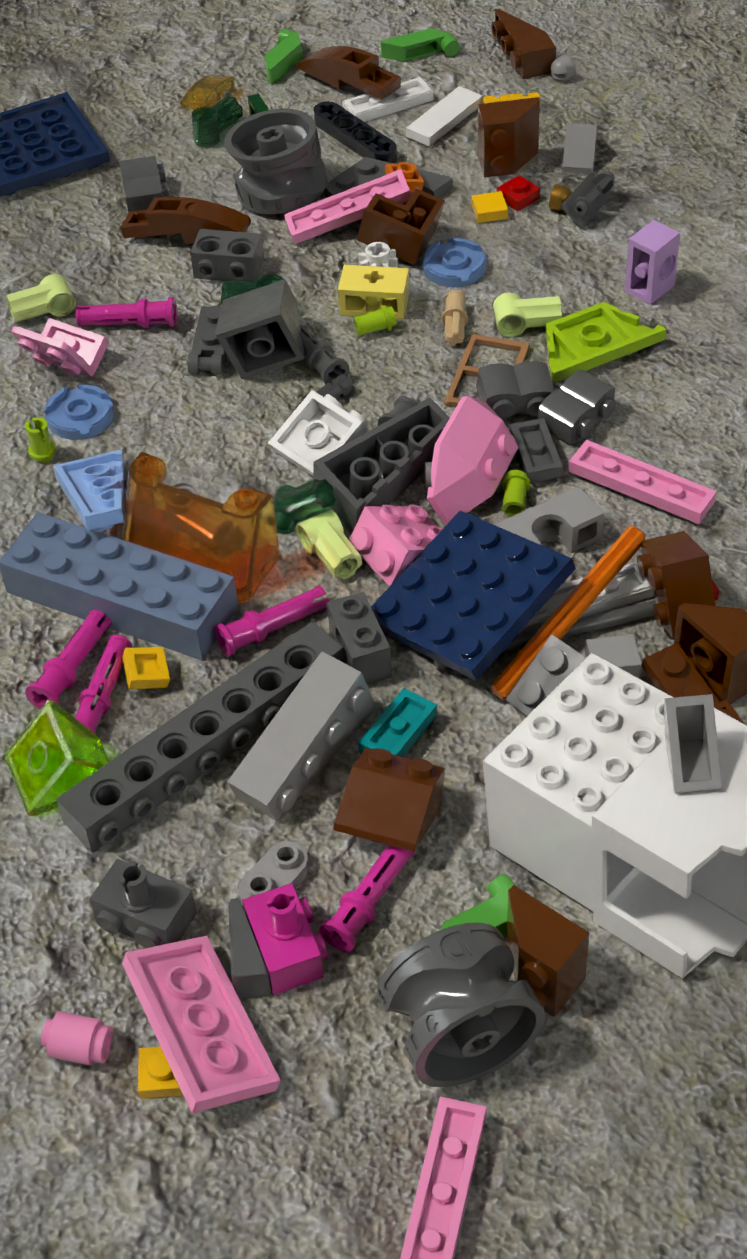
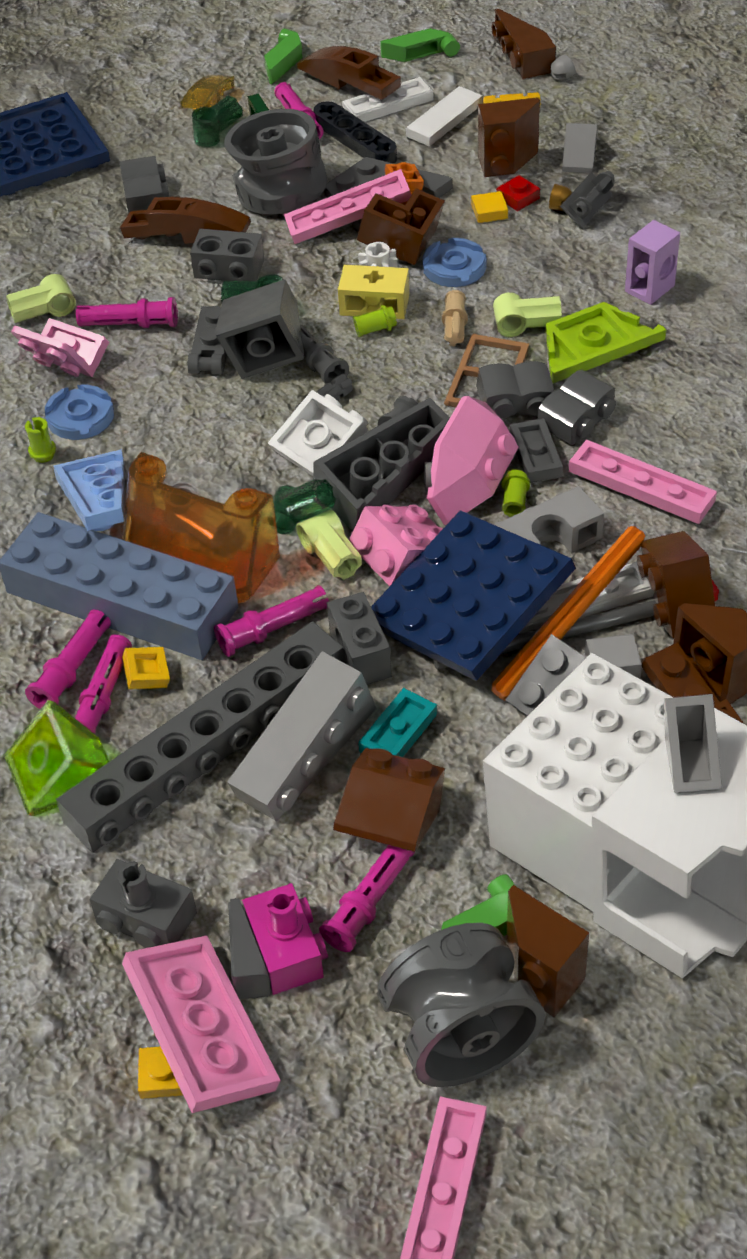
bright pink brick [41,1011,113,1066] -> none
light grey plate [238,841,309,905] -> none
none -> dark pink pin [274,82,324,140]

